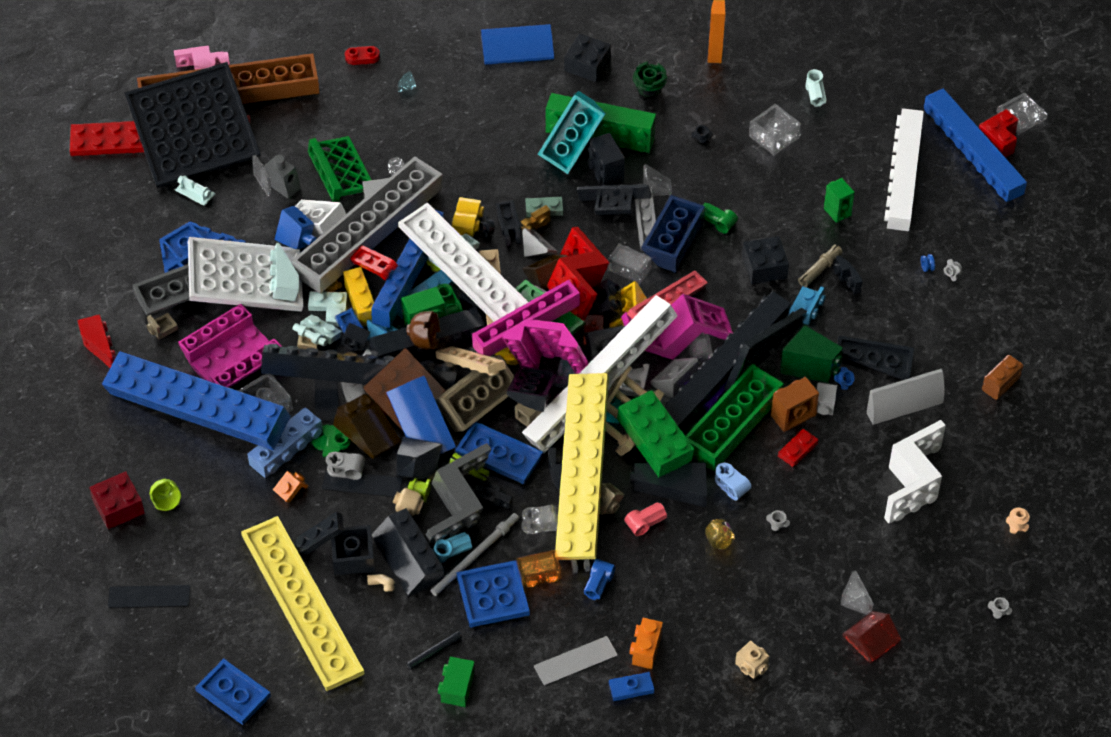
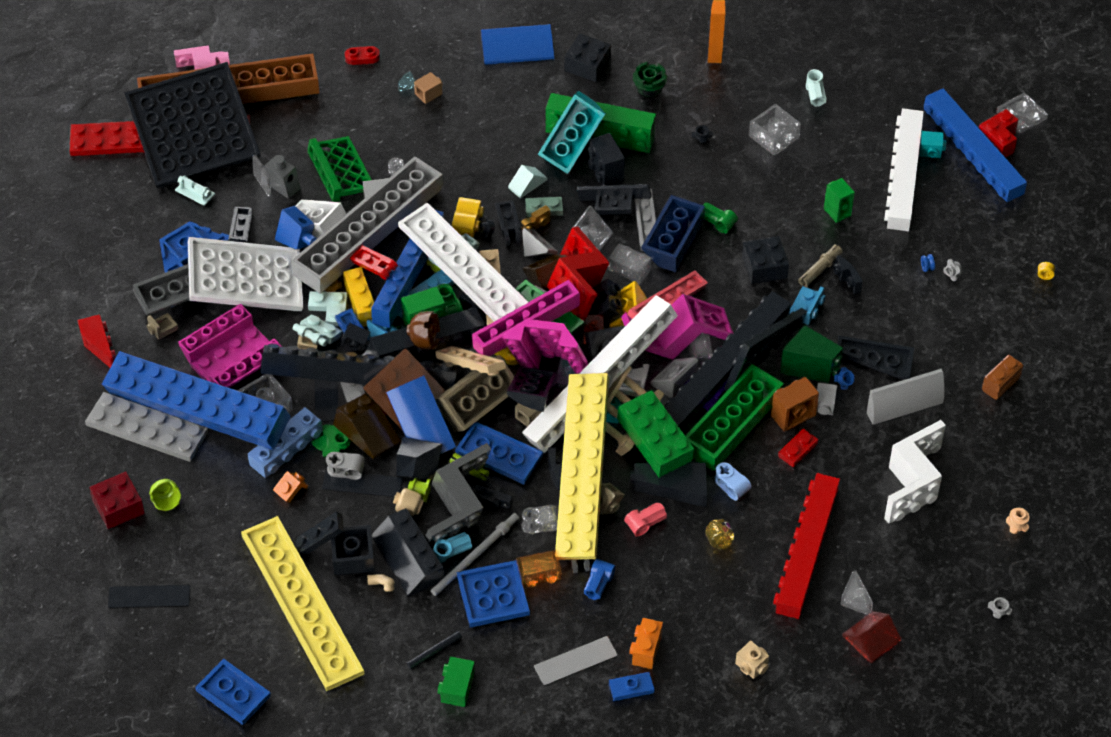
light aqua slope [270,243,299,301] -> none
clear slope [643,164,672,196] -> none
light grey plate [766,510,790,531] -> none
none -> light grey plate [85,392,208,462]
none -> tile [228,206,253,243]
none -> medium nougat brick [414,72,443,104]
none -> light aqua slope [508,165,547,199]
none -> clear slope [573,206,613,251]
none -> red brick [773,473,840,619]
none -> teal brick [919,131,946,158]
none -> yellow bush [1038,262,1055,280]

